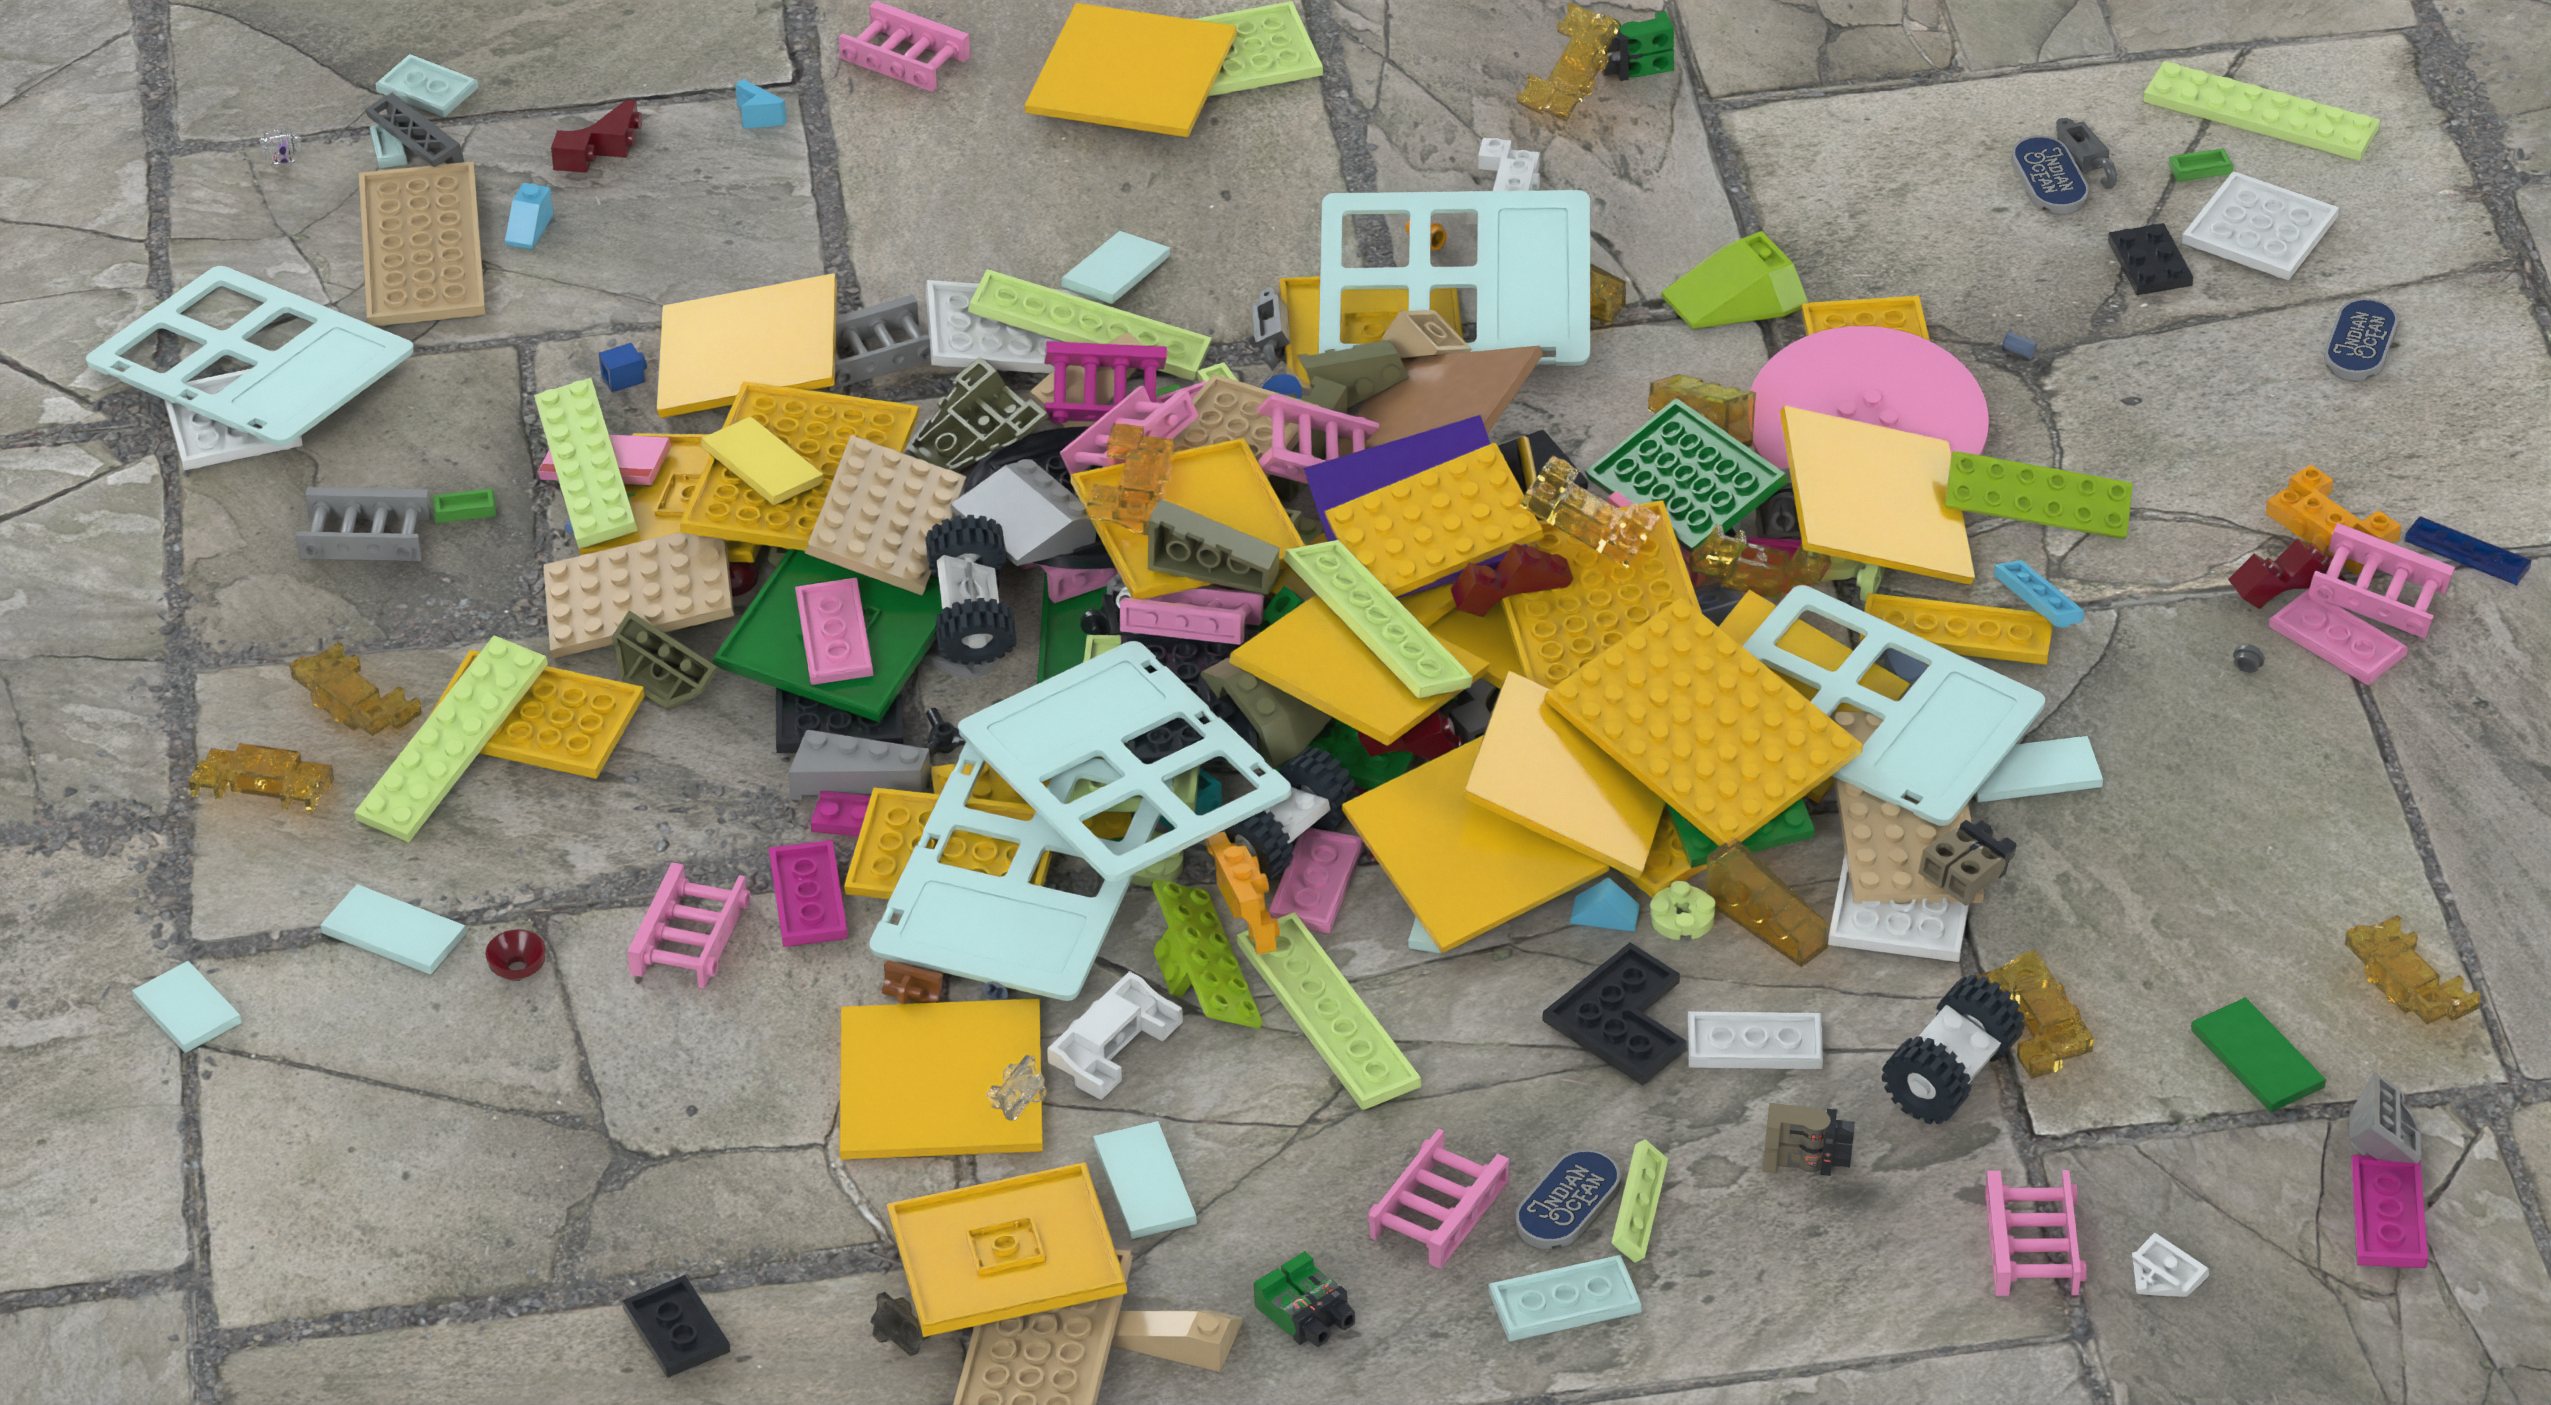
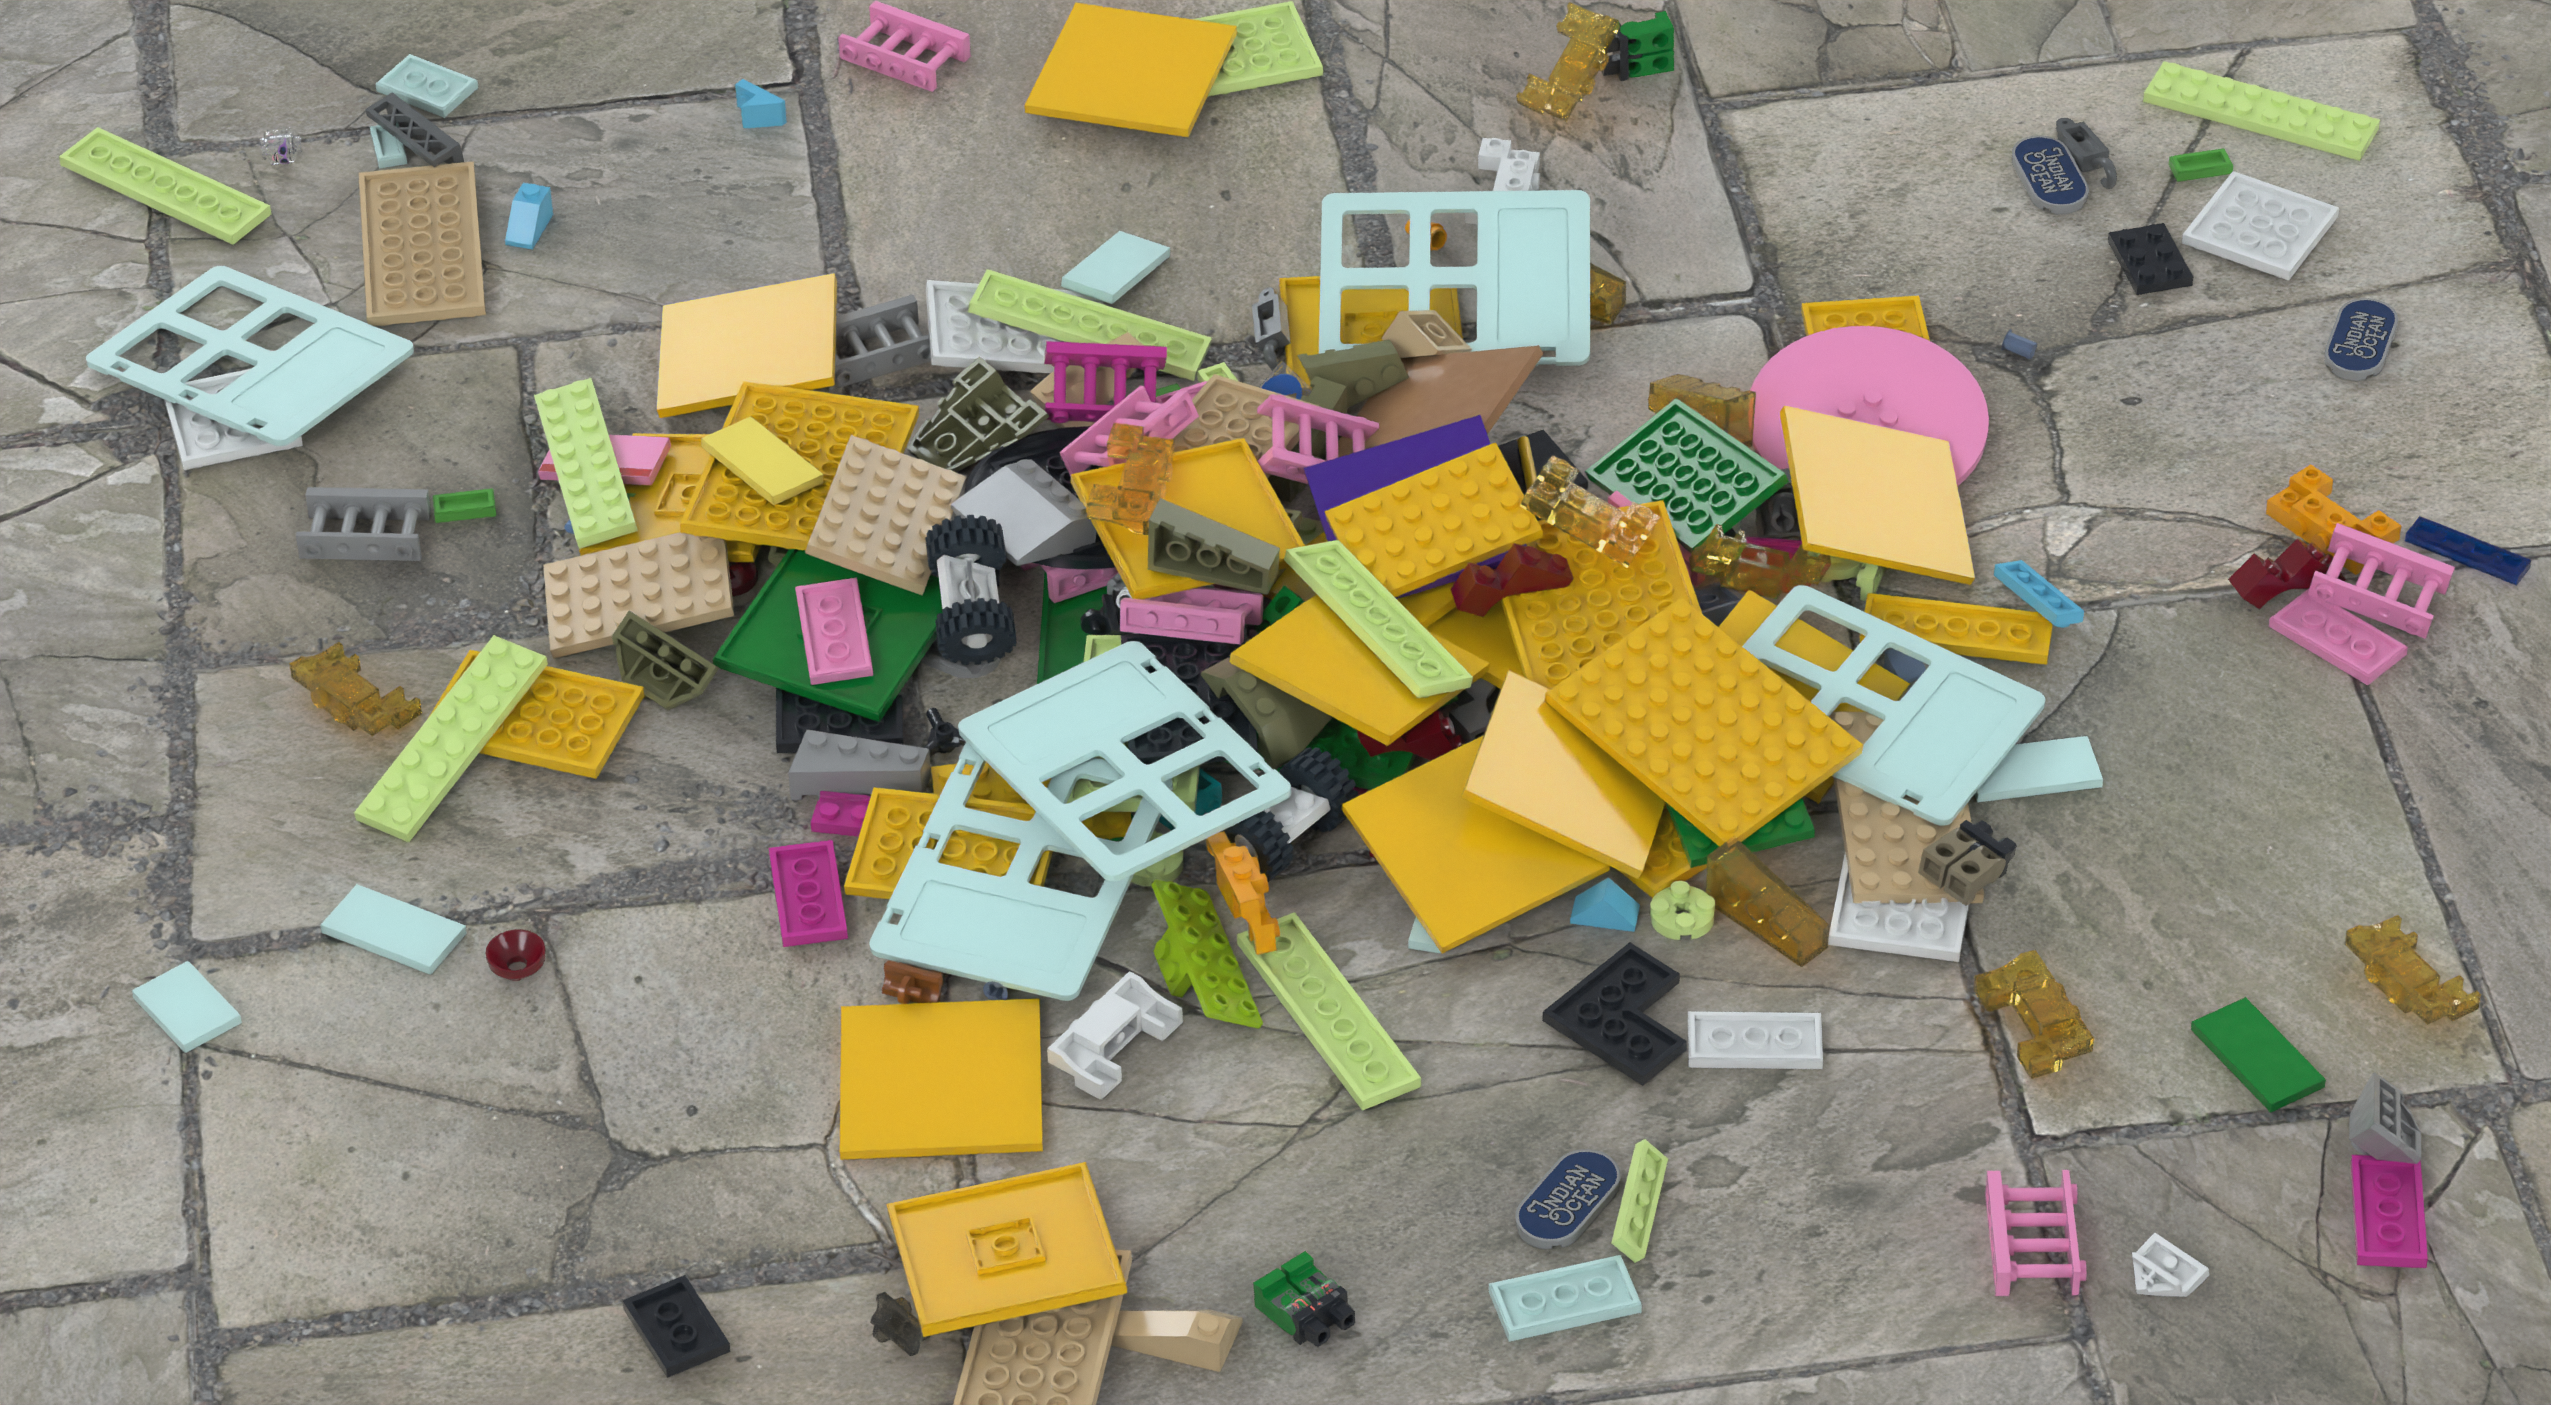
clear yellow bracket [188,743,334,813] -> none
dark red arch [551,100,642,173] -> none
blue brick [598,342,647,393] -> none
bright pink fence [628,863,751,989] -> none
clear hips [987,1055,1047,1121] -> none
light aqua tile [1093,1121,1197,1239] -> none
bright pink tile [1268,827,1365,934] -> none
bright pink fence [1367,1128,1509,1269] -> none
lime wedge [1661,231,1808,329] -> none
hips [1762,1103,1855,1176] -> none
black plate [1881,975,2025,1124] -> none
lime bracket [1945,451,2133,539] -> none
dark grey plate [2233,644,2265,673] -> none
none -> yellowish green plate [59,127,271,245]

